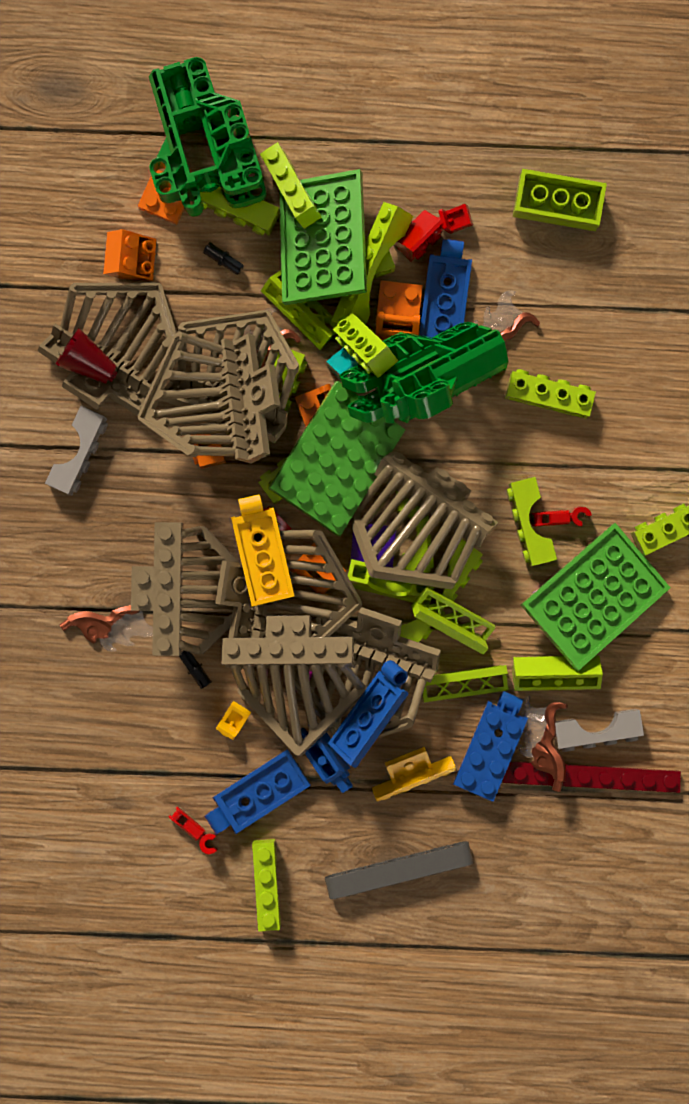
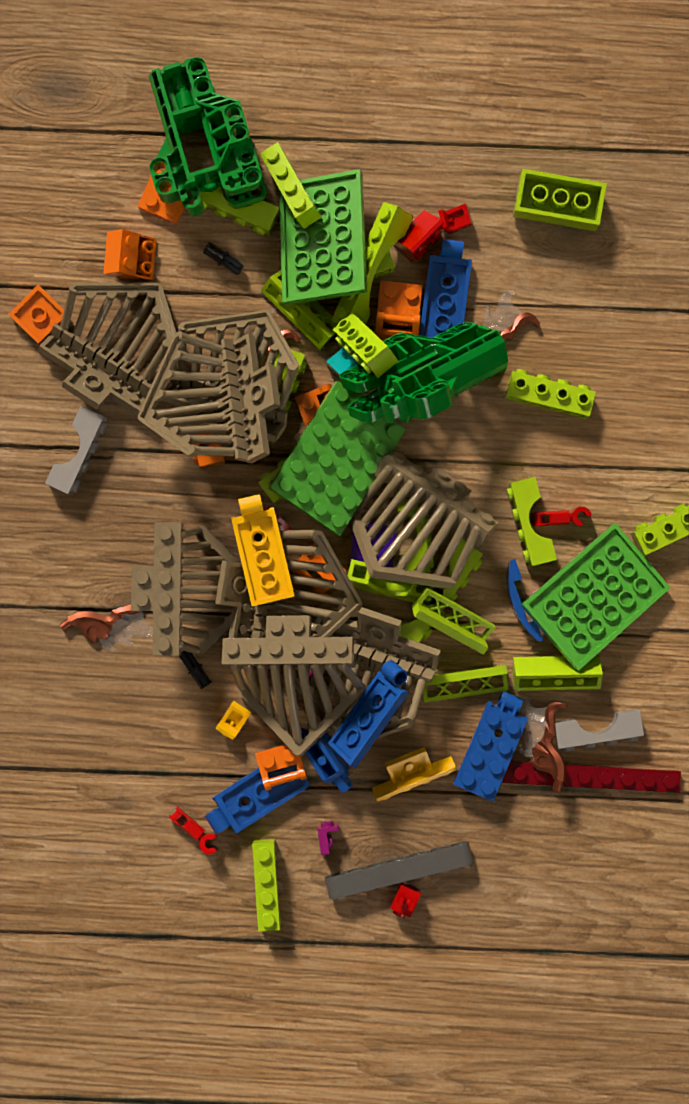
dark red cone [55,328,118,384] -> none
none -> orange plate [8,285,64,345]
none -> orange plate [255,744,307,791]
none -> magenta bracket [317,821,339,855]
none -> red brick [390,882,421,918]
none -> blue slope [506,559,543,642]

